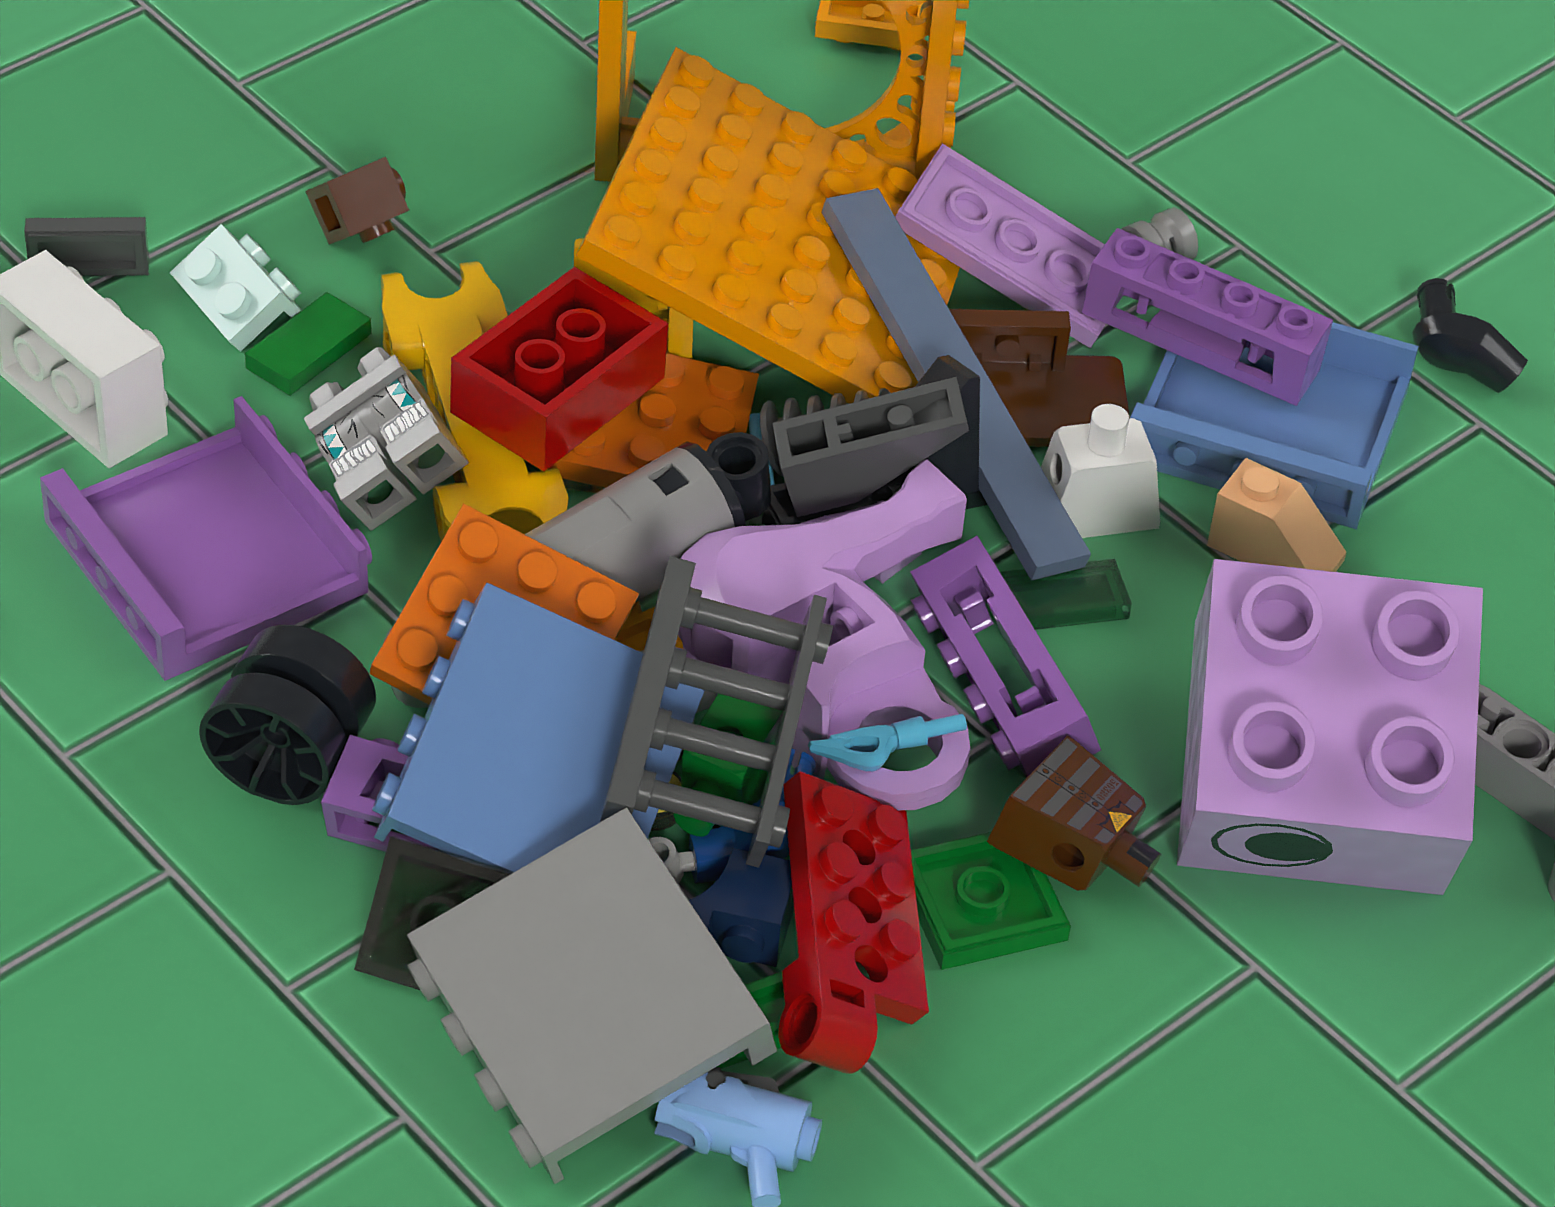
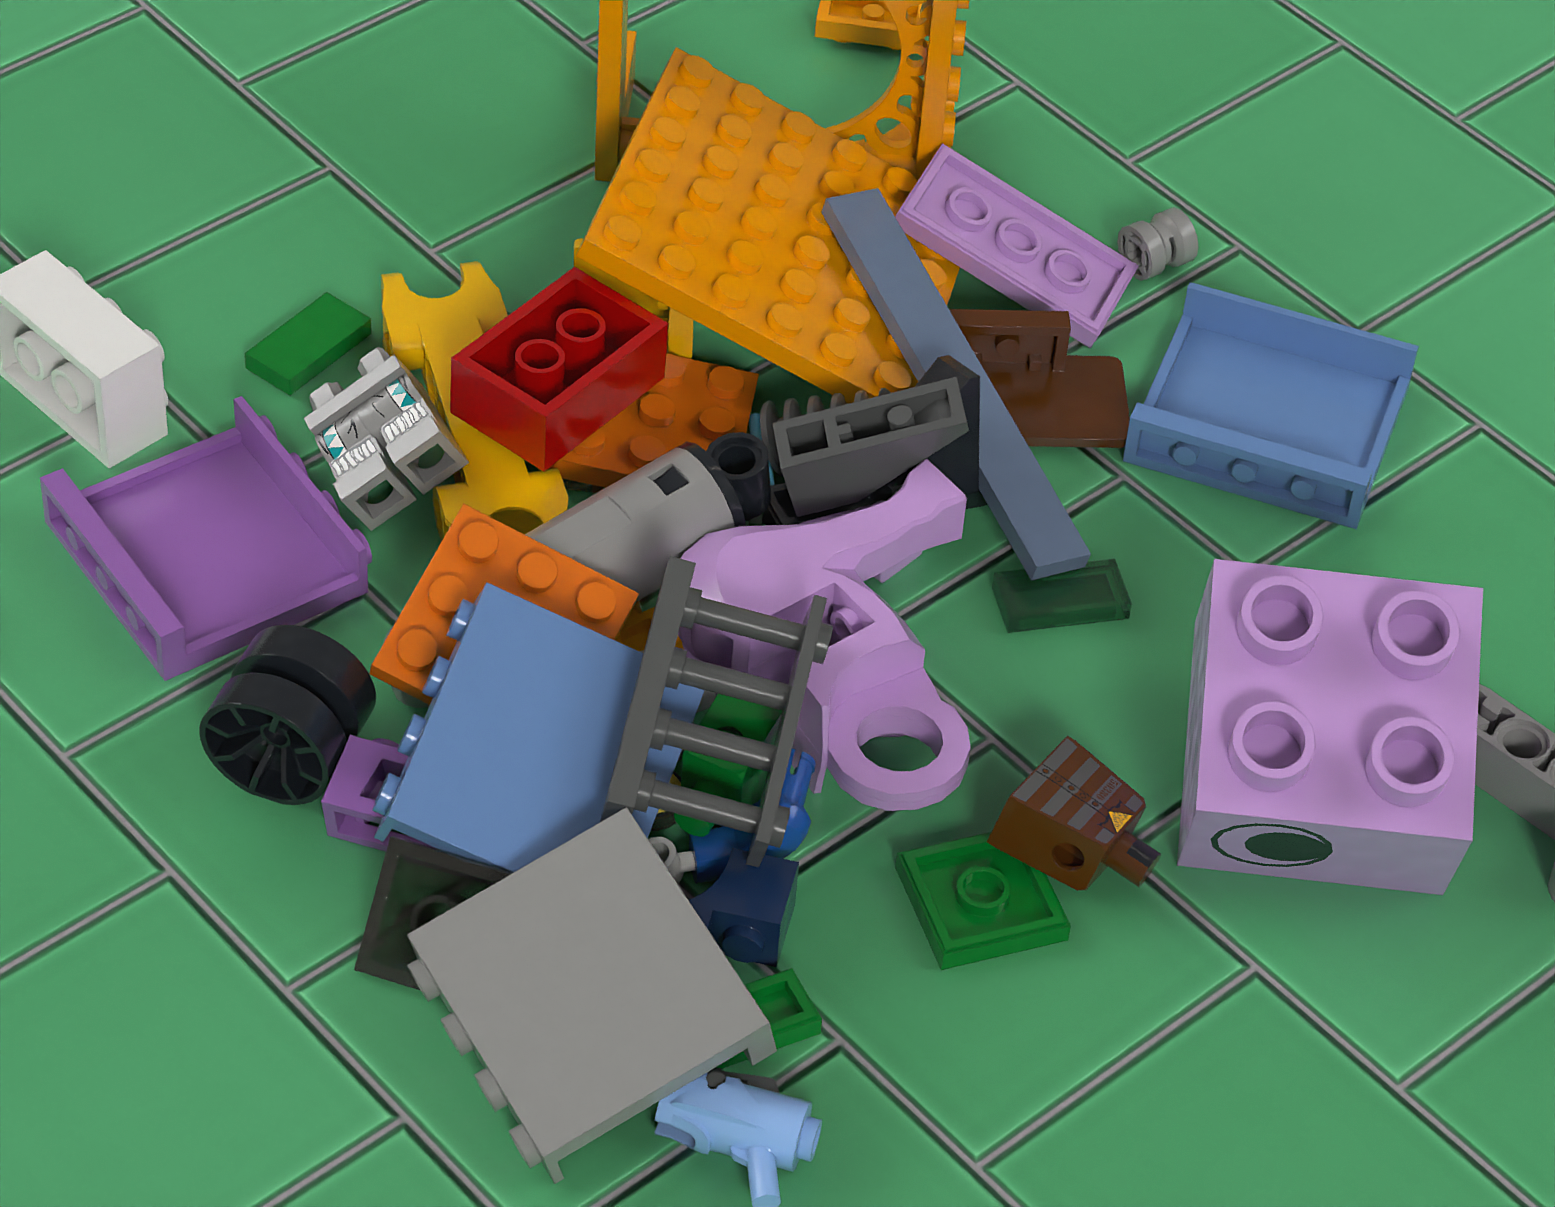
dark grey tile [24,217,150,276] -> none
light aqua bracket [170,224,302,352] -> none
reddish brown brick [305,156,409,245] -> none
red hinge [779,771,929,1074] -> none
medium azure hand [808,714,967,772] -> none
medium lavender brick [910,536,1101,778] -> none
white torso [1041,404,1160,538] -> none
medium lavender brick [1082,228,1333,406] -> none
light nougat slope [1207,458,1346,572] -> none
black arm [1412,278,1528,393] -> none

